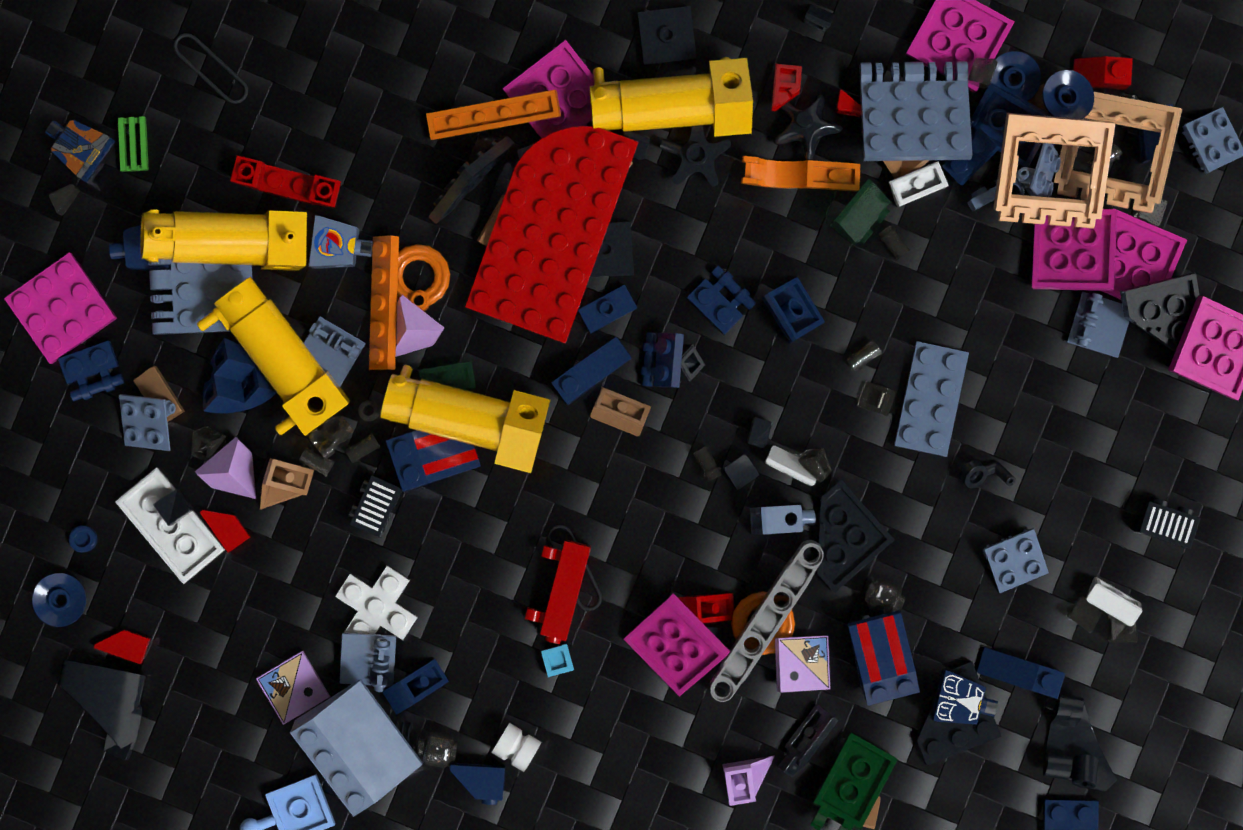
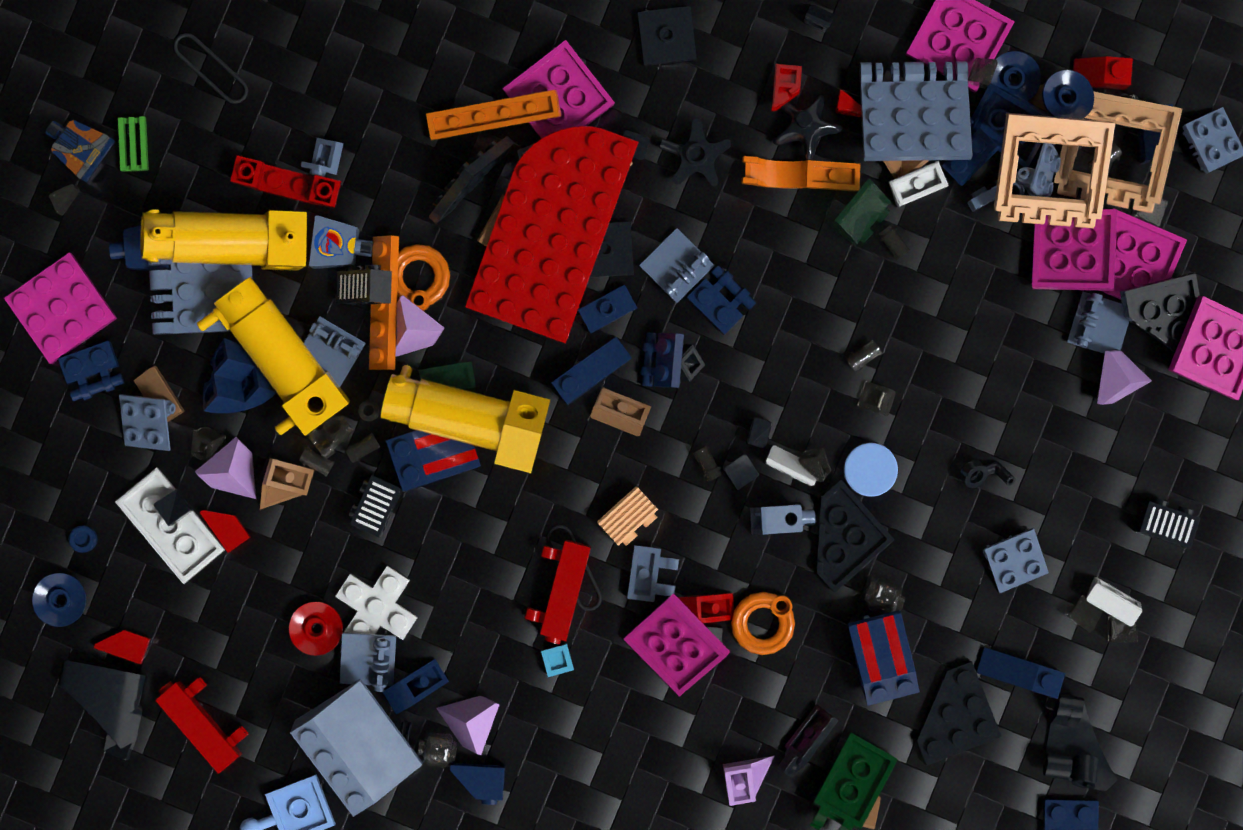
tile [256,651,330,725] -> none
white wheel [492,723,542,772] -> none
yellow piece [590,57,753,137] -> none
light grey beam [710,540,823,702] -> none
dark blue slope [762,277,825,343] -> none
tile [775,635,830,692] -> none
sand blue plate [894,341,969,457] -> none
dark blue torso [930,669,998,724] -> none
none -> red brick [155,677,249,774]
none -> red dish [289,602,343,656]
none -> sand blue bracket [301,138,343,177]
none -> black brick [336,265,392,305]
none -> lavender slope [436,696,499,755]
none -> light nougat brick [597,486,658,546]
none -> sand blue plate [627,545,679,602]
none -> sand blue hinge [639,228,715,303]
none -> light blue tile [843,443,898,497]
none -> lavender slope [1097,350,1152,405]

